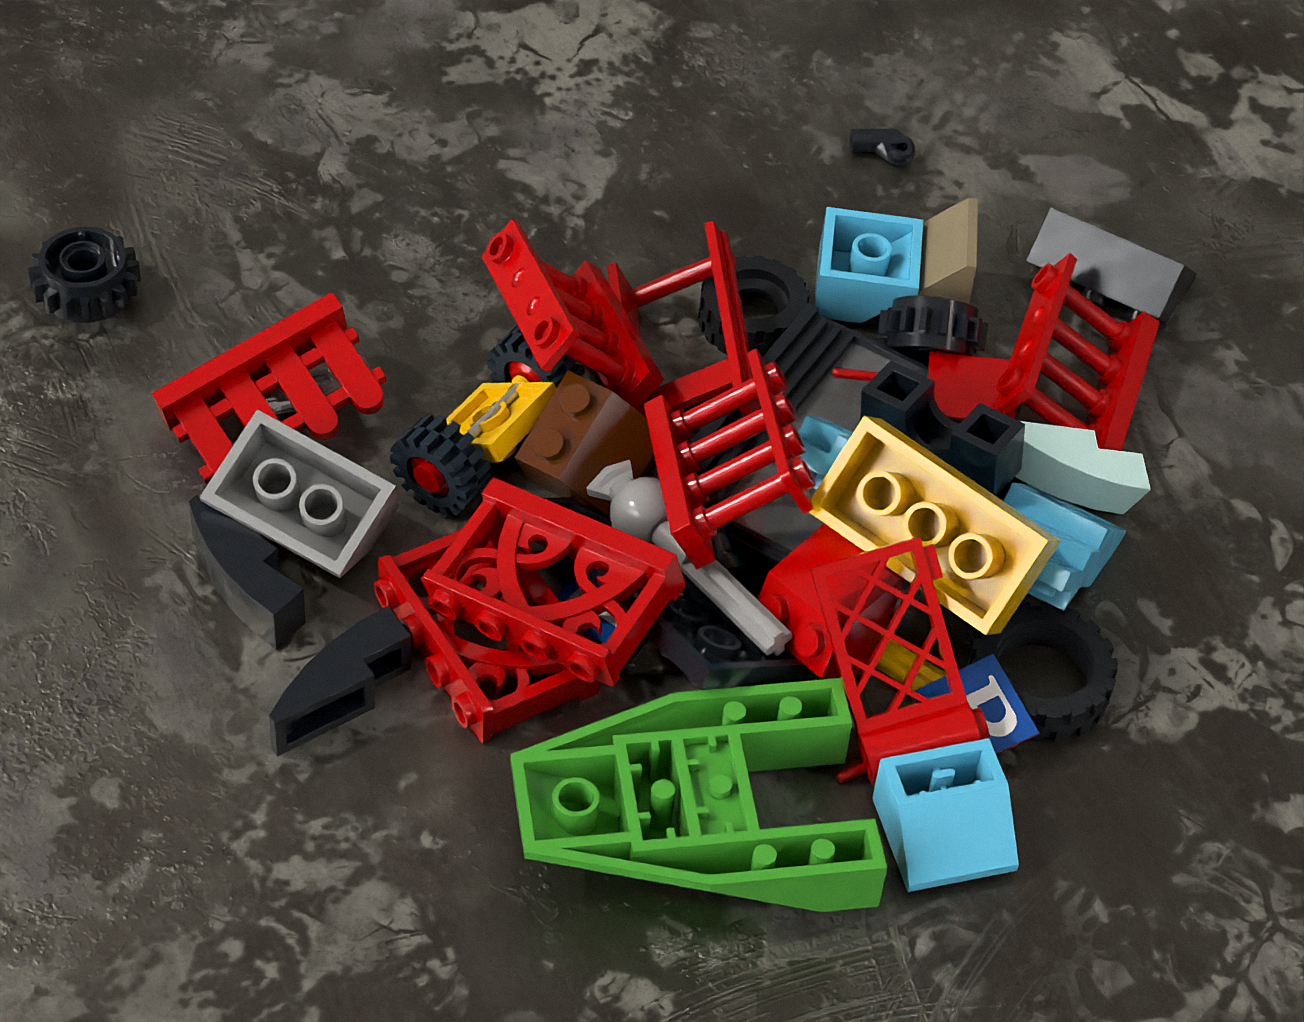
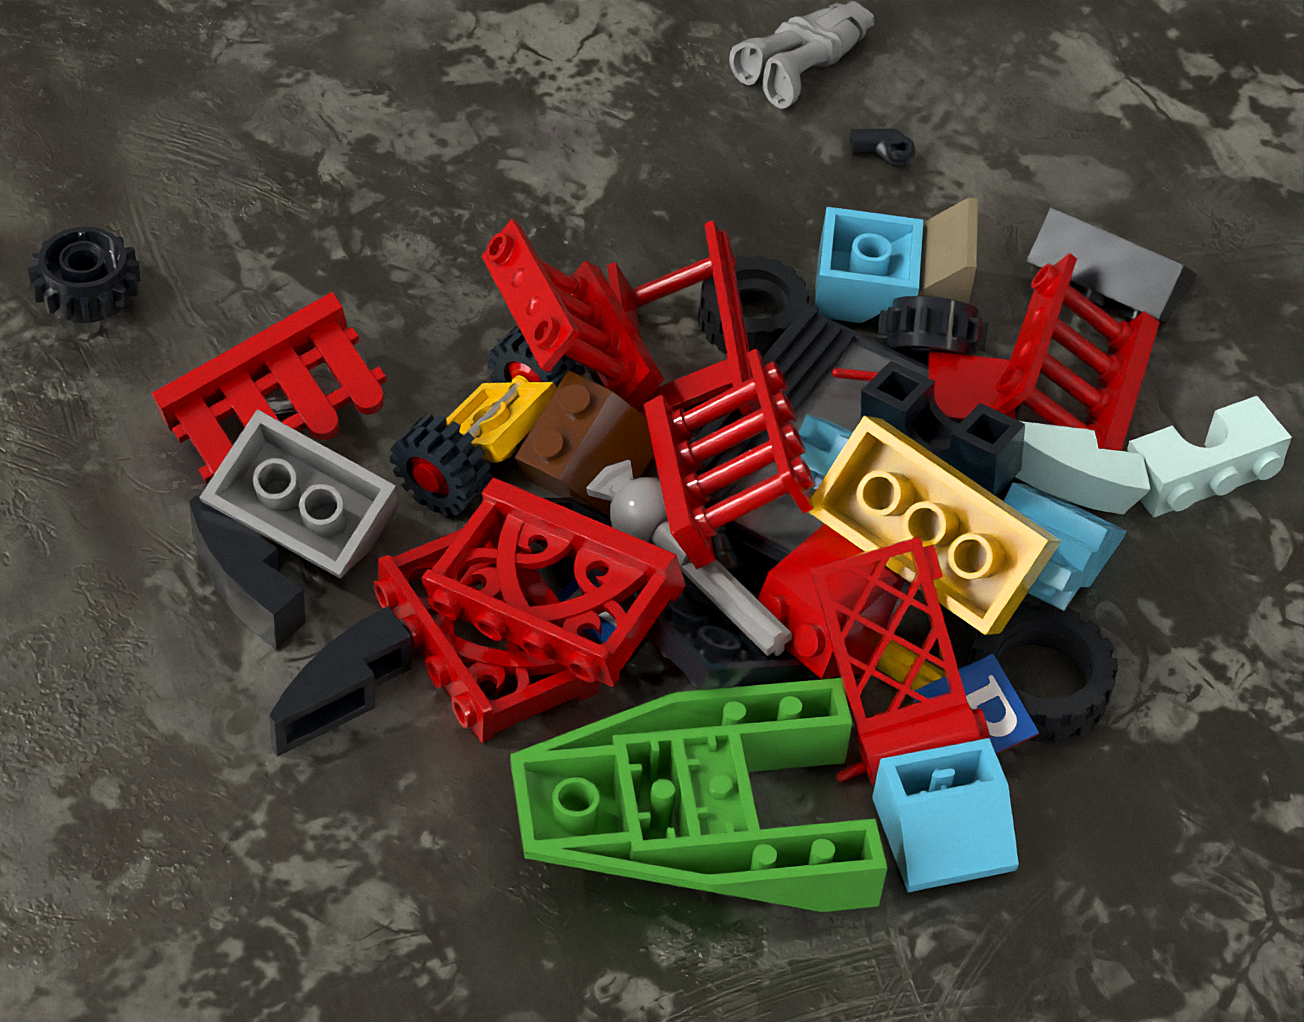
none -> light grey piece [729,1,875,109]
none -> light aqua arch [1127,396,1292,518]

